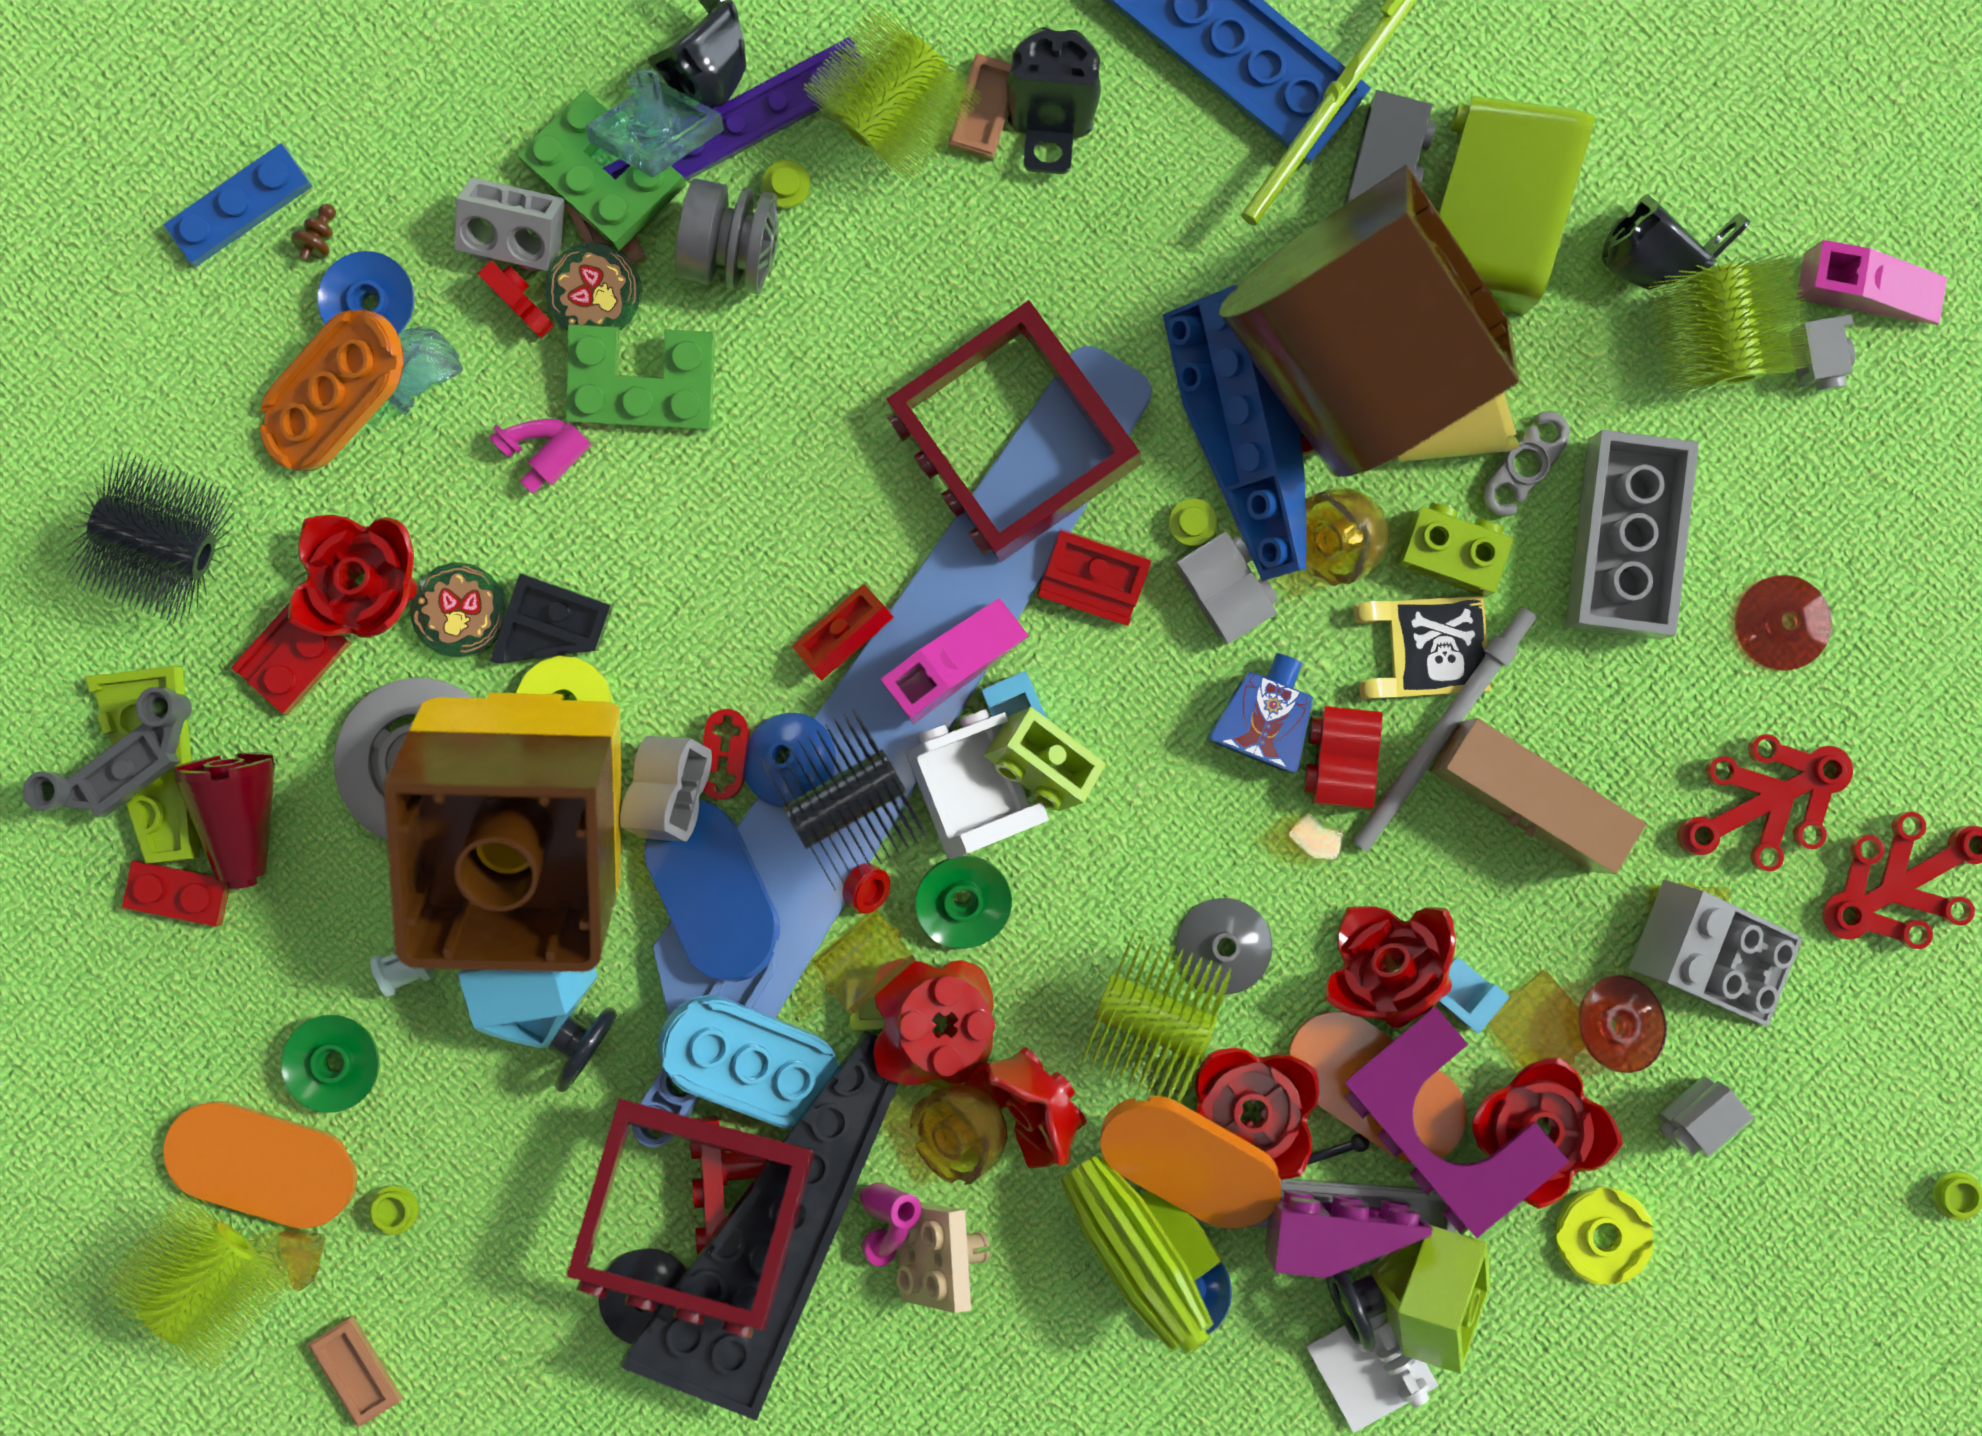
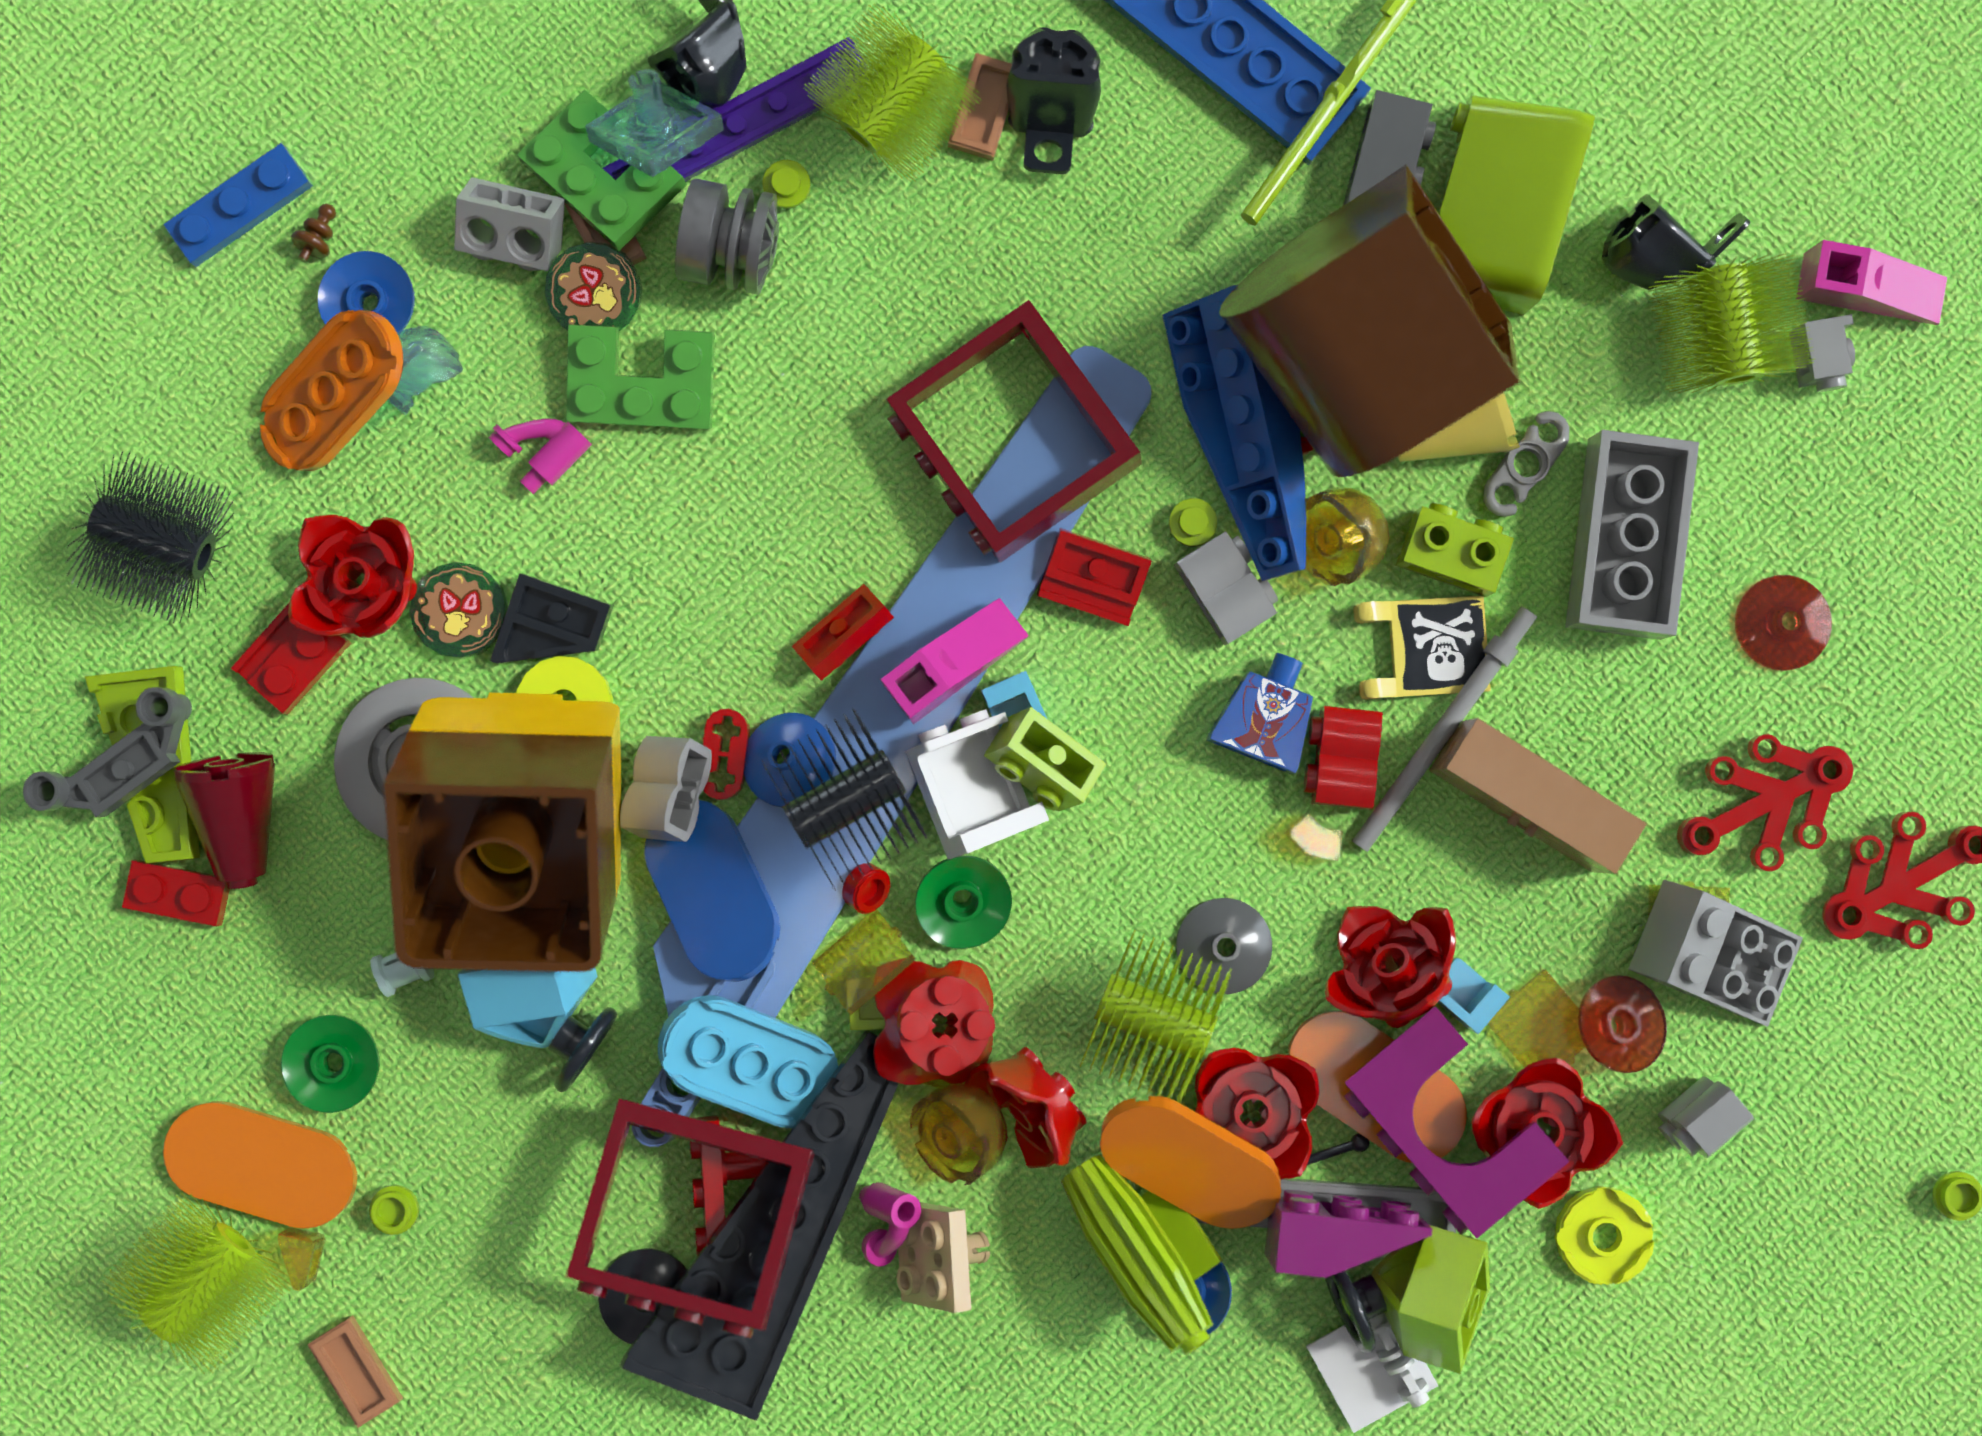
red plate [477,260,555,339] -> none

